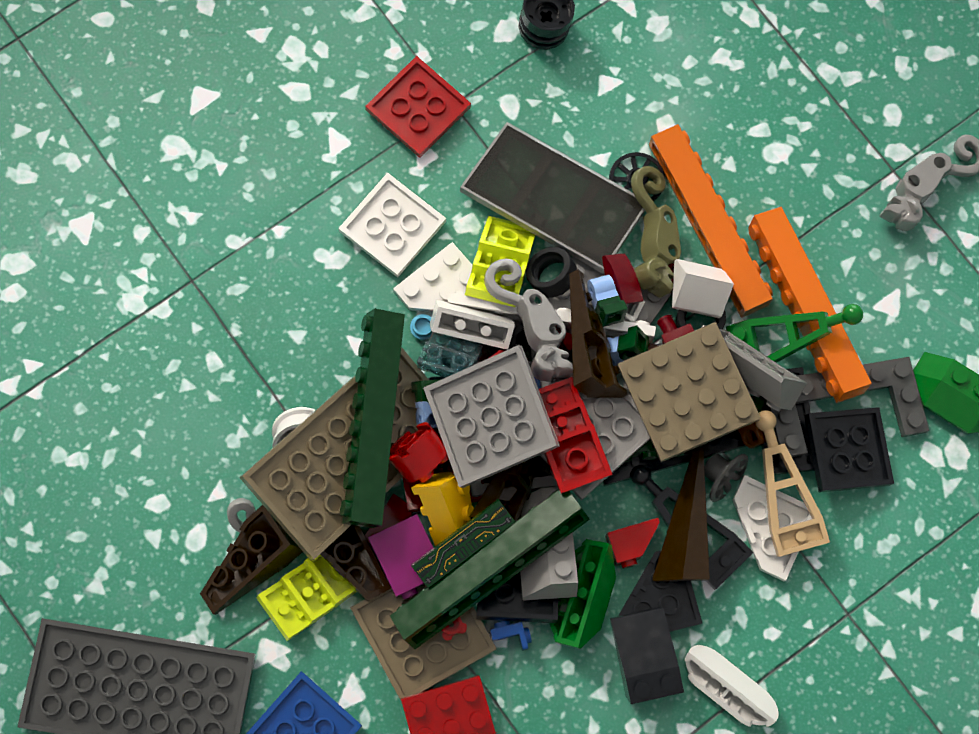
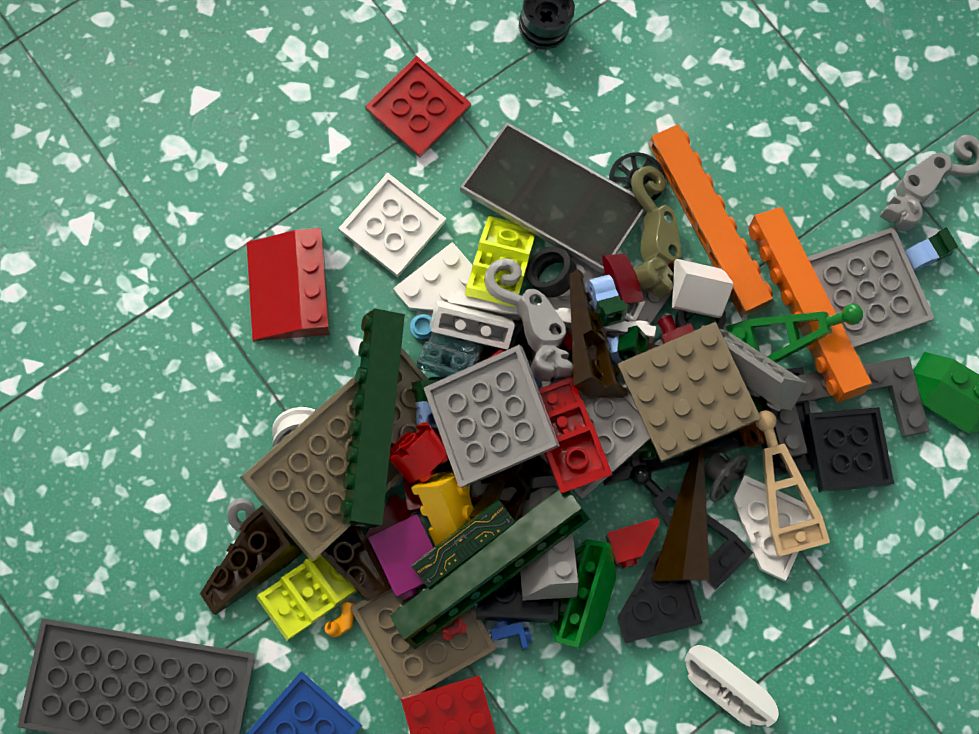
black slope [610,607,684,704] -> none
none -> red slope [246,228,330,341]
none -> light orange arm [324,602,355,638]
none -> light grey plate [808,227,935,349]
none -> leg [905,227,958,271]

